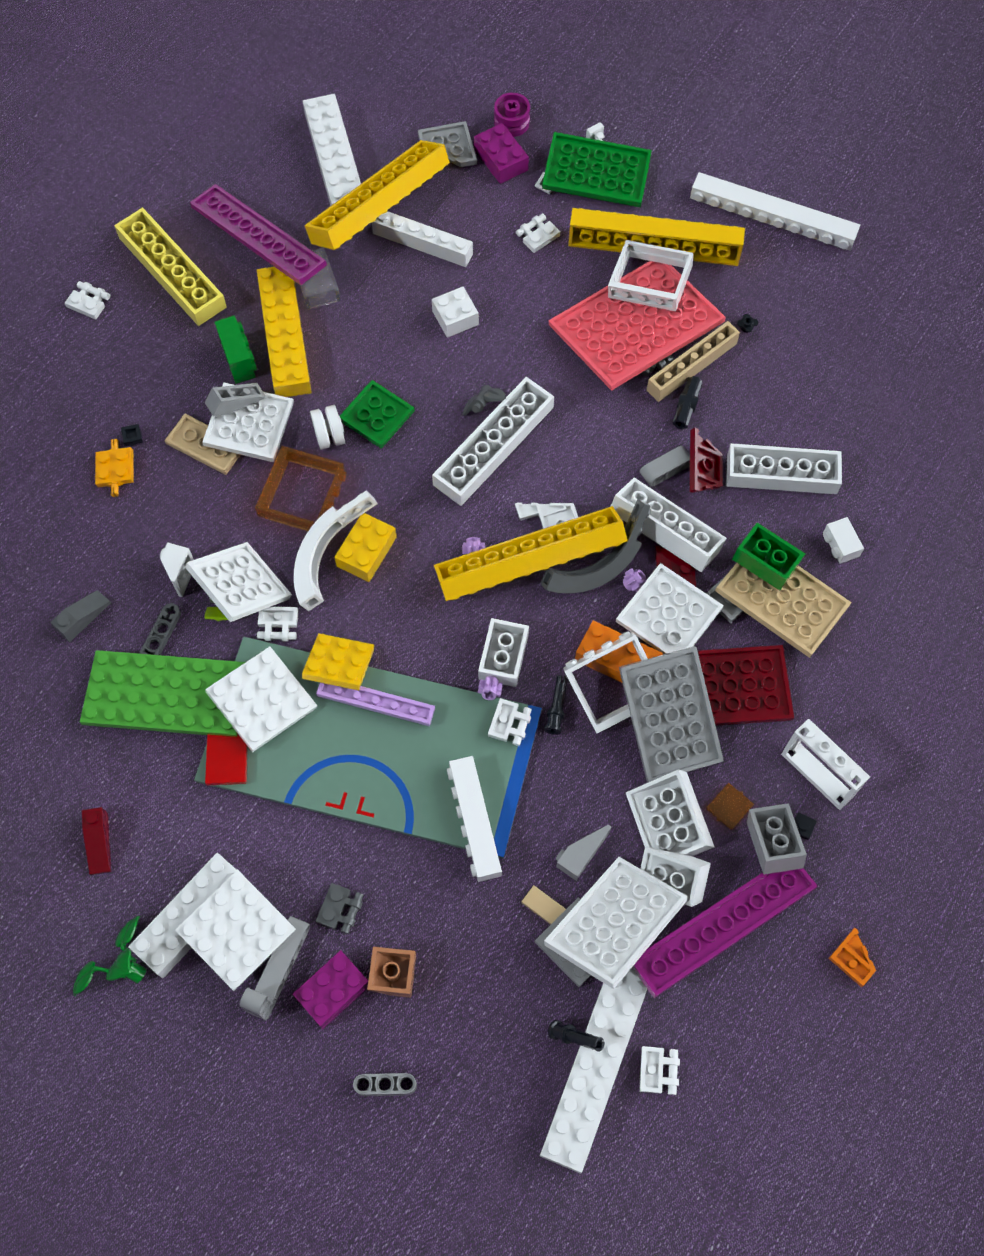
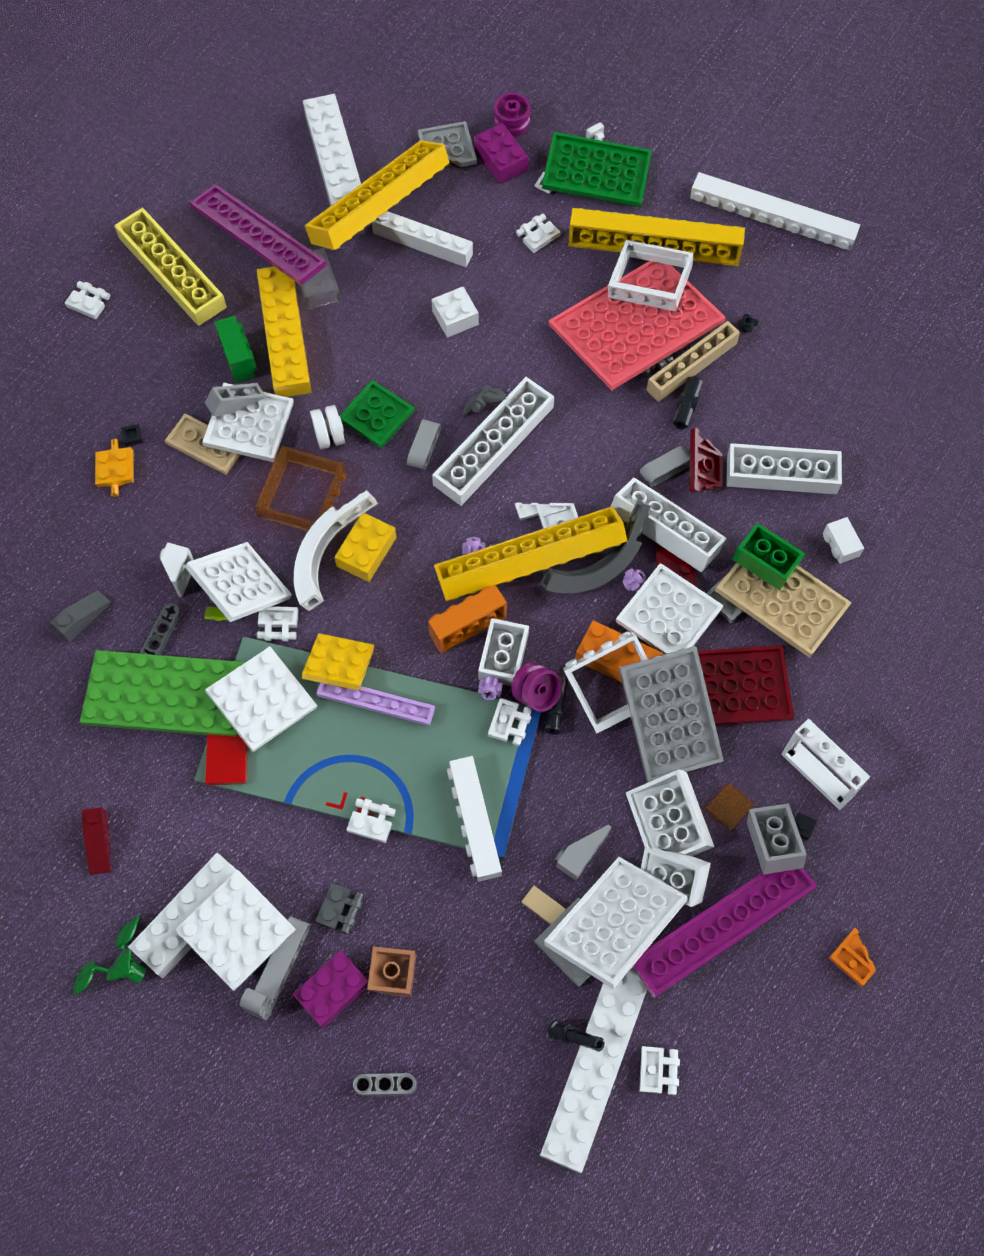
none -> white plate [347,798,396,843]
none -> light grey beam [407,419,441,470]
none -> orange brick [428,585,507,654]
none -> magenta wheel [511,663,563,712]

